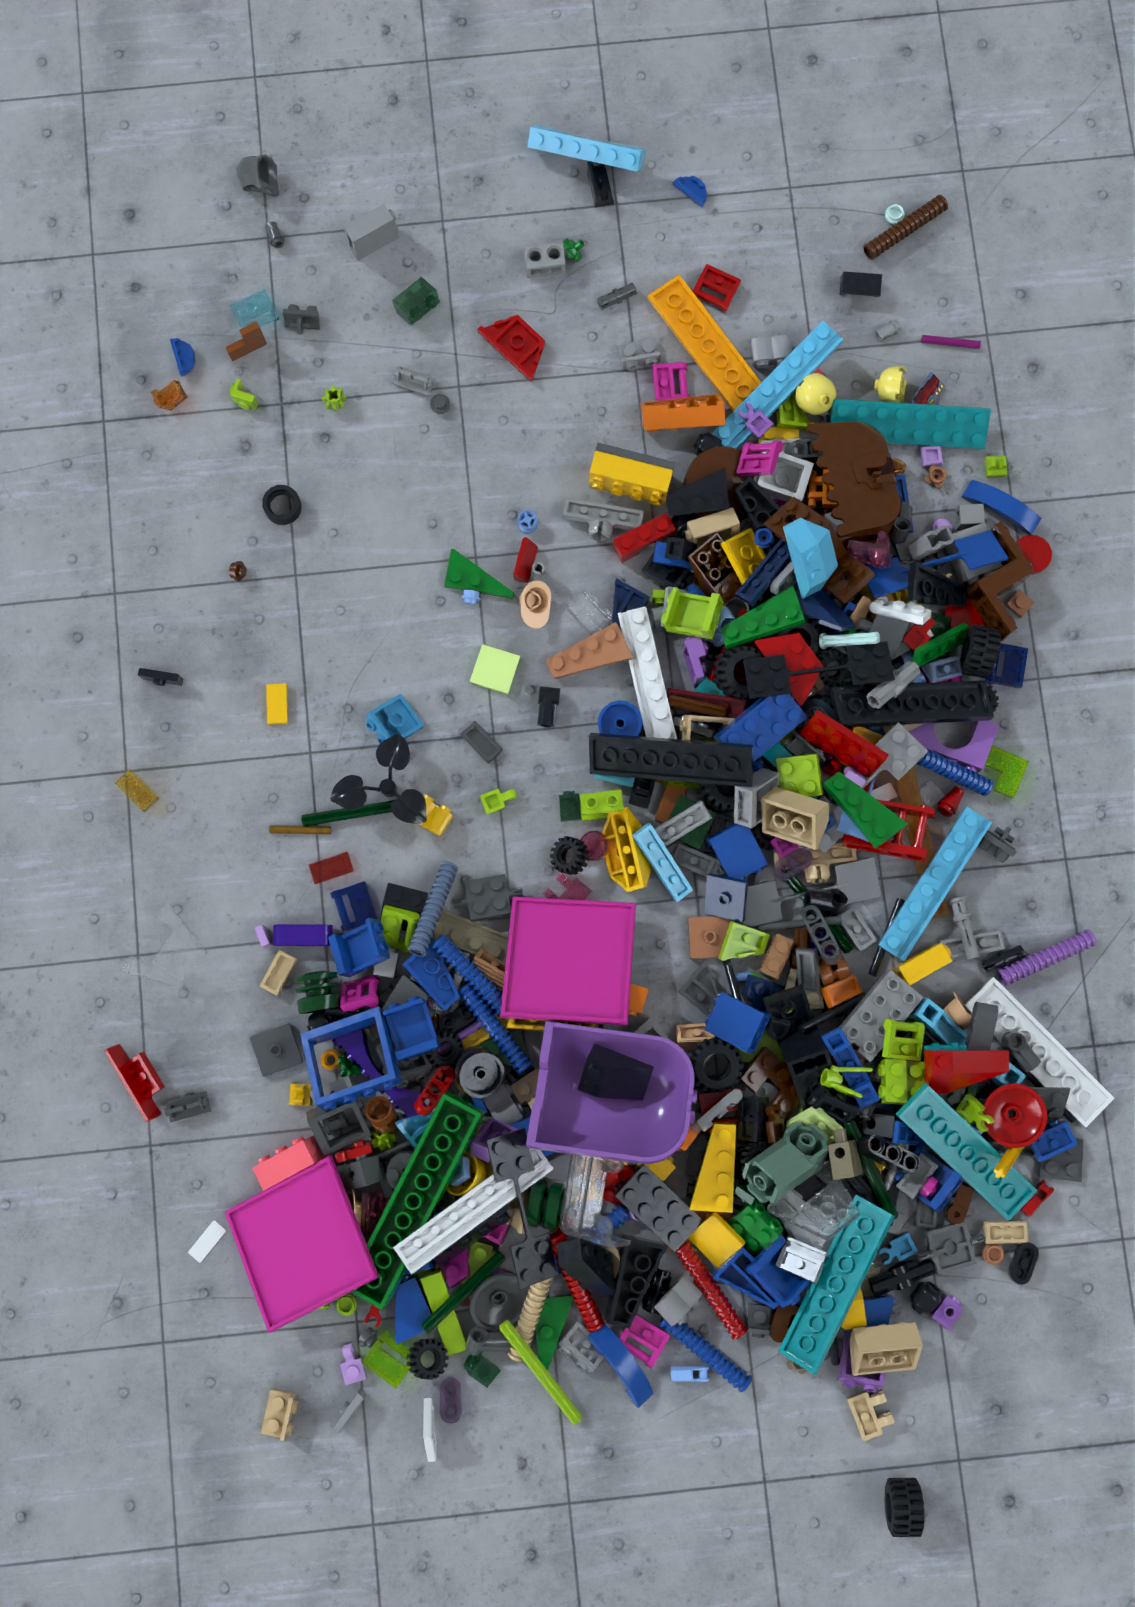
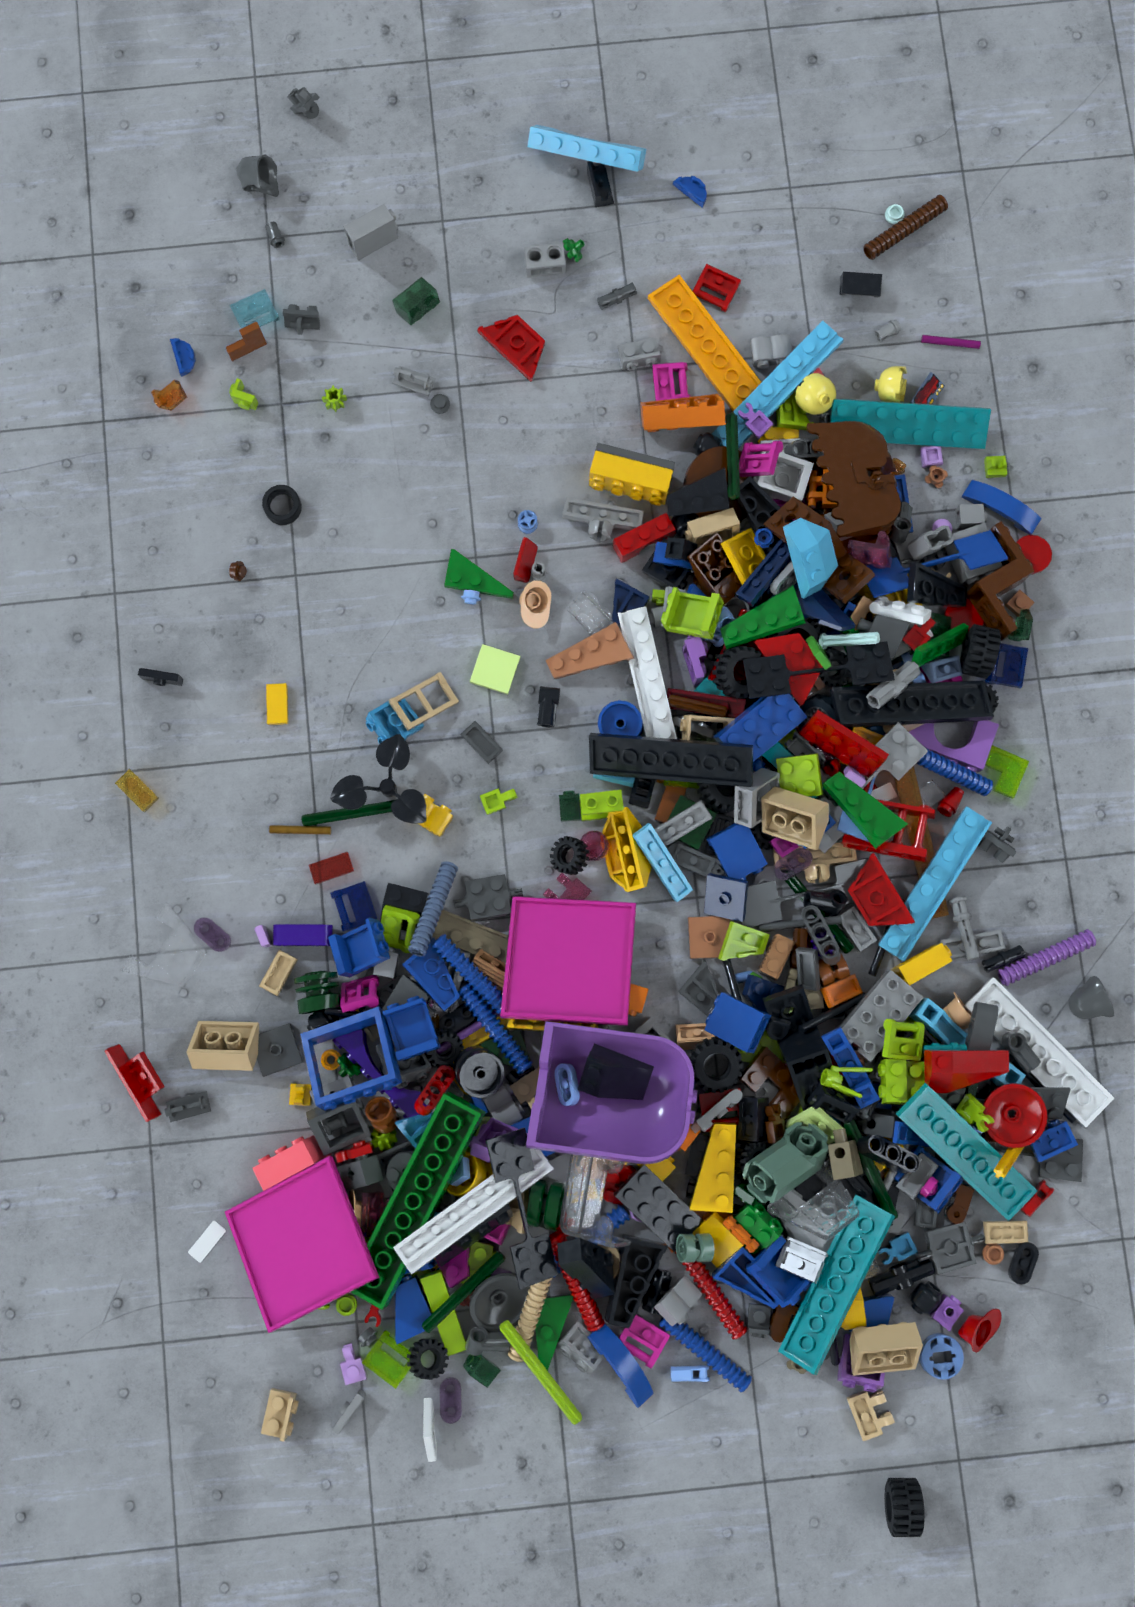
none -> tan slope [187,1021,259,1071]
none -> clear purple plate [194,917,231,952]
none -> dark grey hips [287,87,320,119]
none -> tan window [389,672,459,731]
none -> light blue plate [554,1064,580,1106]
none -> sand green wheel [676,1233,715,1263]
none -> orange axle [722,1215,759,1253]
none -> dark green axle [726,412,740,500]
none -> bright green tile [806,636,831,670]
none -> red wing [848,853,915,926]
none -> medium blue piece [919,1333,964,1380]
none -> red piece [958,1308,1002,1353]
none -> clear green bracket [1008,609,1033,642]
none -> dark grey piece [1069,976,1114,1019]

